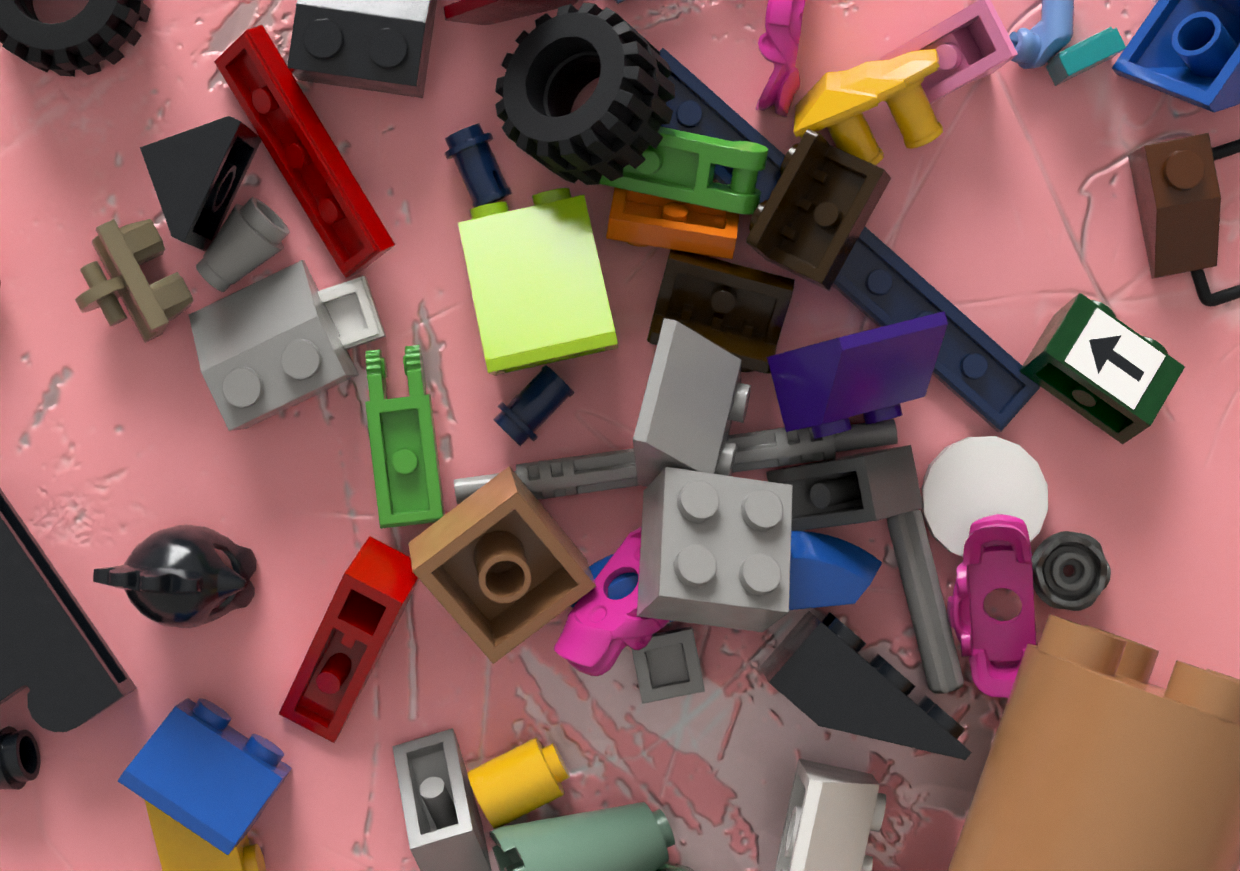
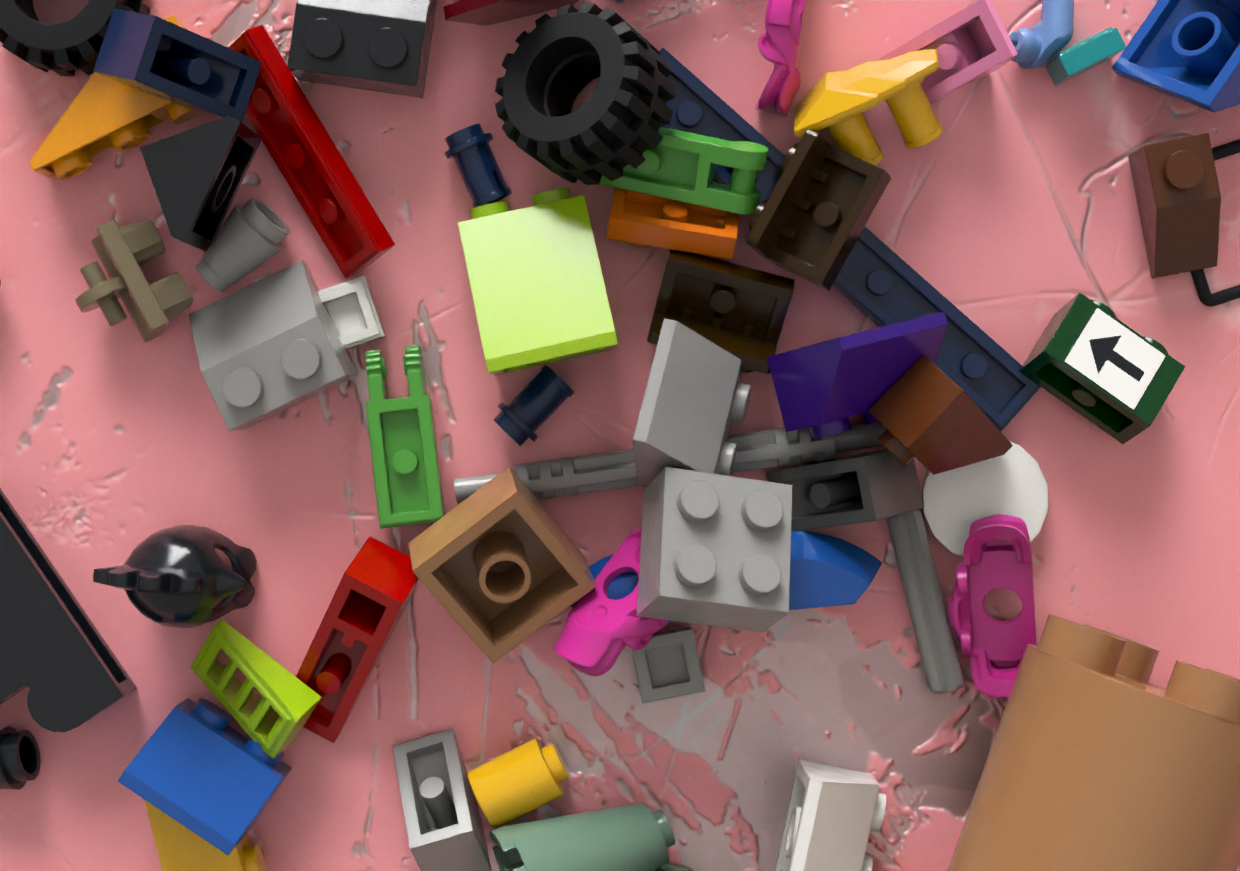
black slope [760,611,972,760] -> none
dark grey plate [1032,531,1111,611] -> none
none -> light orange slope [29,15,203,180]
none -> dark blue slope [93,8,262,122]
none -> lime slope [191,619,322,759]
none -> reddish brown slope [868,354,1013,475]

